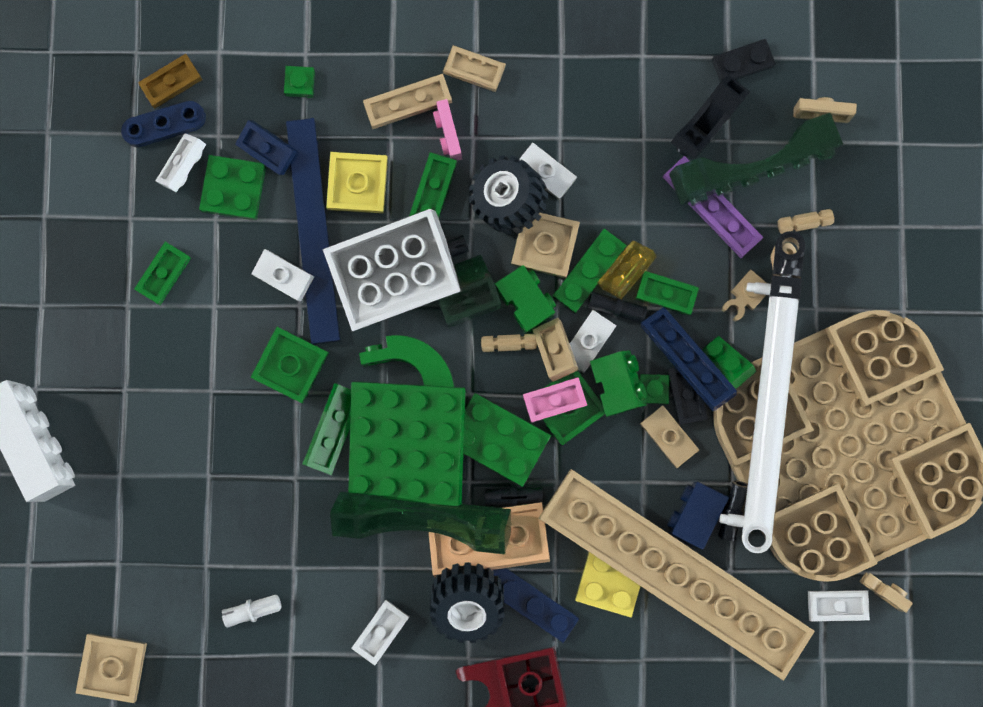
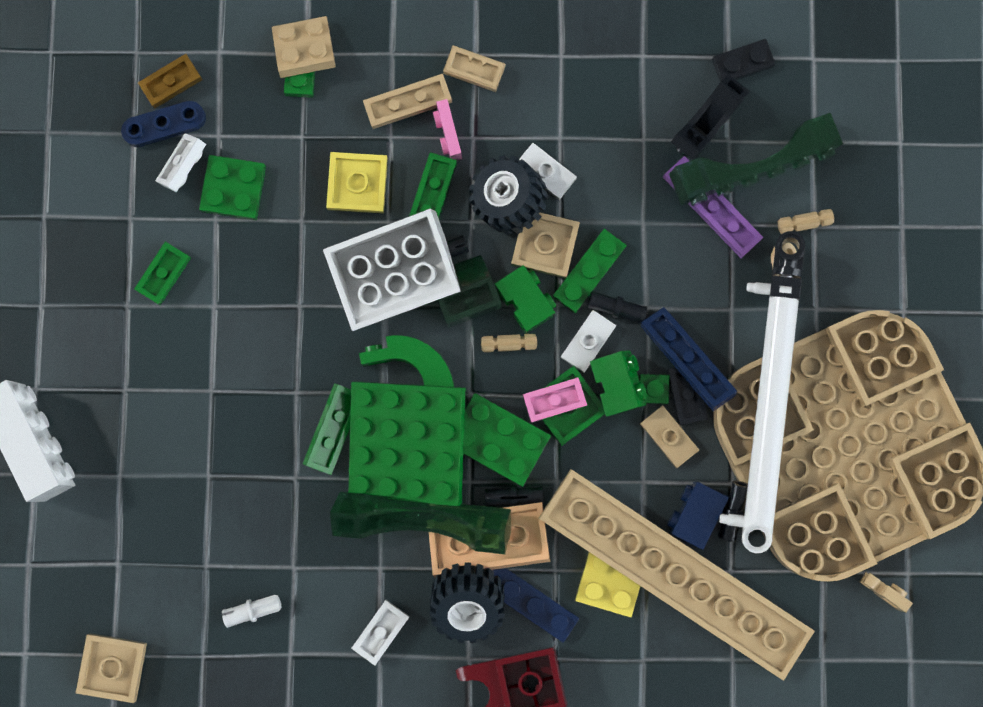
dark blue plate [235,120,297,175] -> none
green plate [250,327,329,404] -> none
white plate [251,249,315,301] -> none
dark blue tile [286,118,341,345] -> none
tan plate [532,318,579,382] -> none
clear yellow plate [597,240,657,299] -> none
green plate [635,271,699,316] -> none
green plate [702,336,757,389] -> none
tan plate [721,270,766,322] -> none
tan plate [793,97,857,123] -> none
white plate [808,590,870,621] -> none
none -> tan plate [272,16,336,78]

